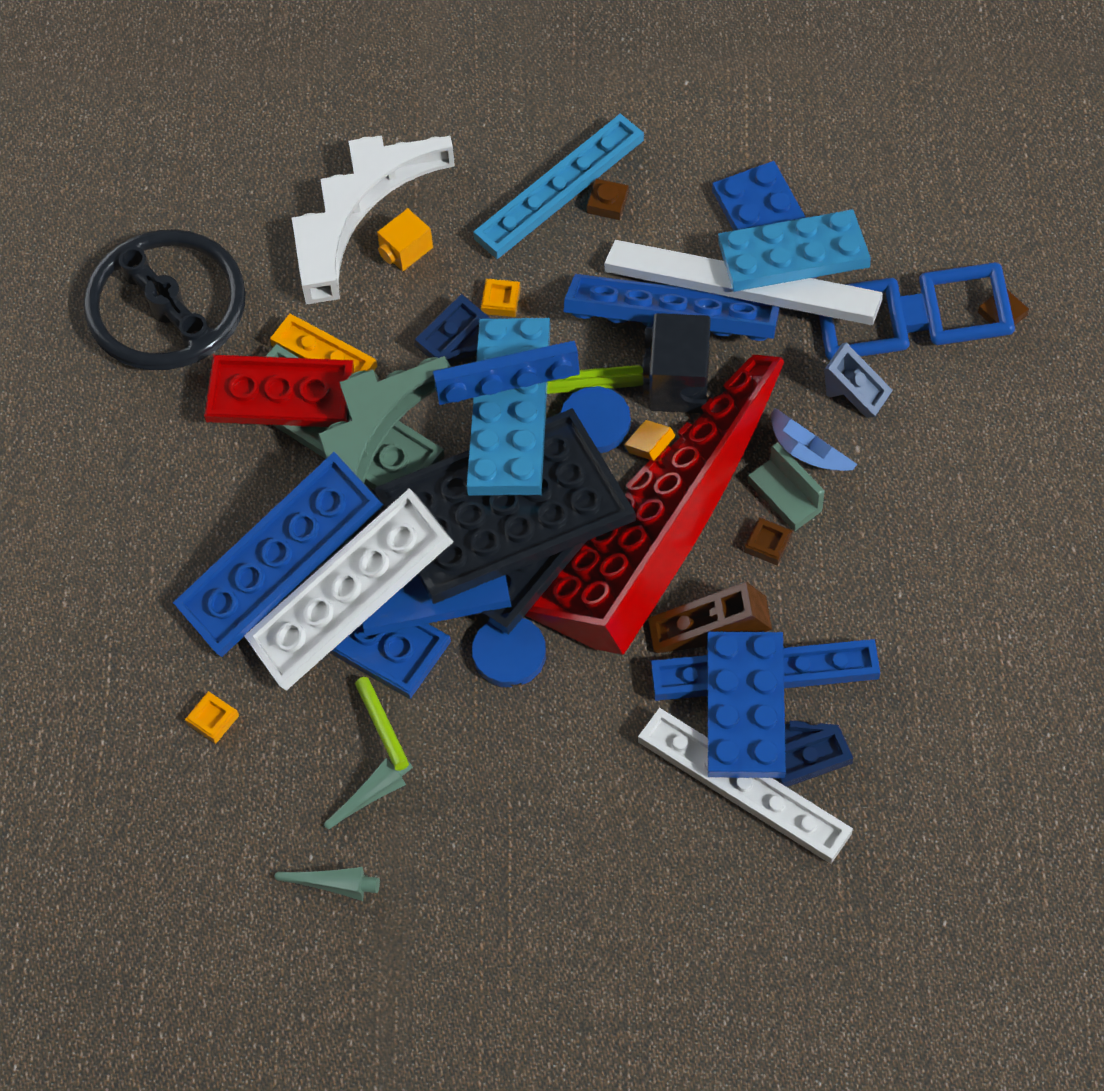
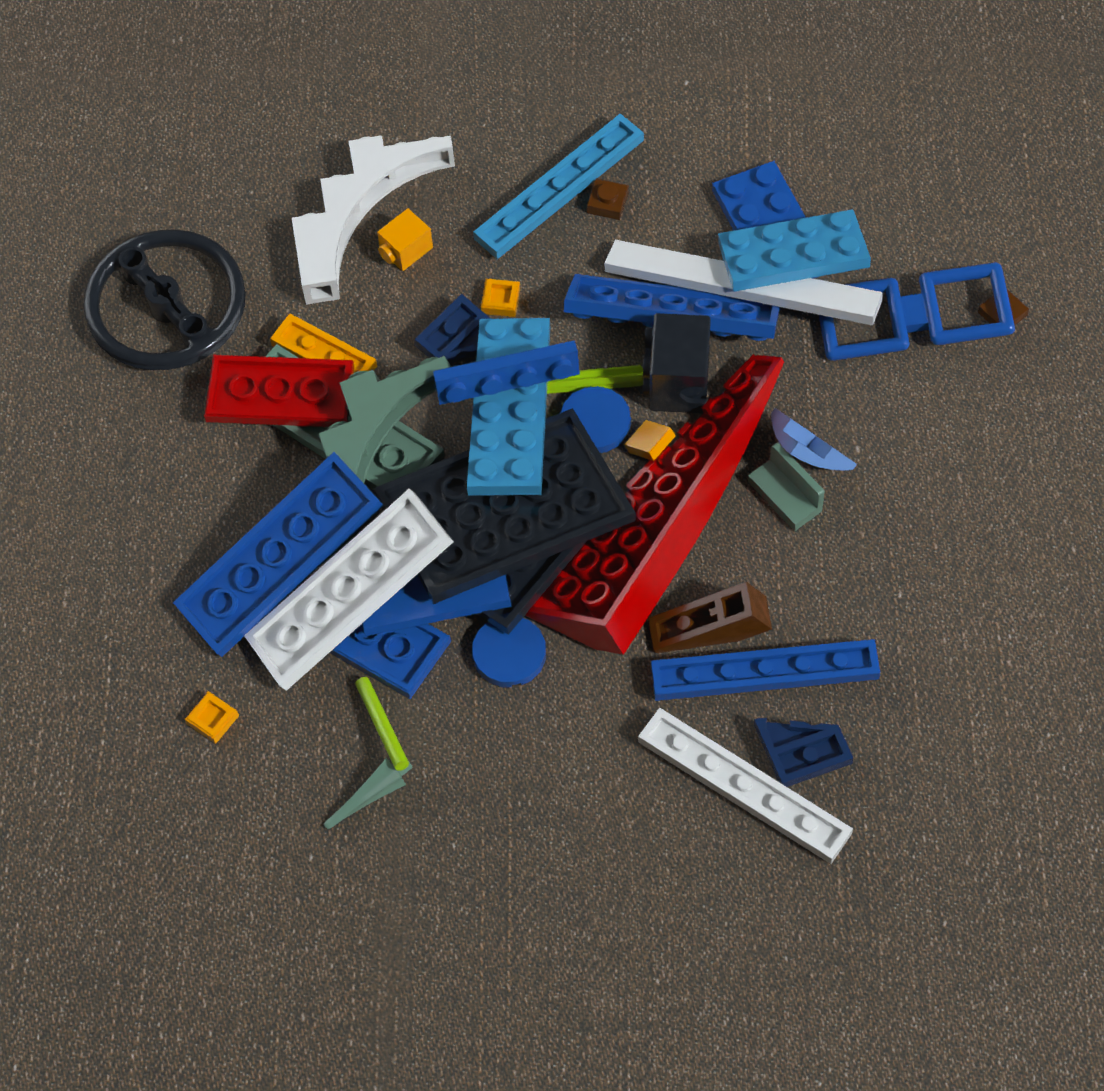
sand green piece [274,867,380,901] -> none
blue plate [707,632,786,778] -> none
reddish brown tile [744,517,793,566] -> none
sand blue slope [824,342,893,418] -> none

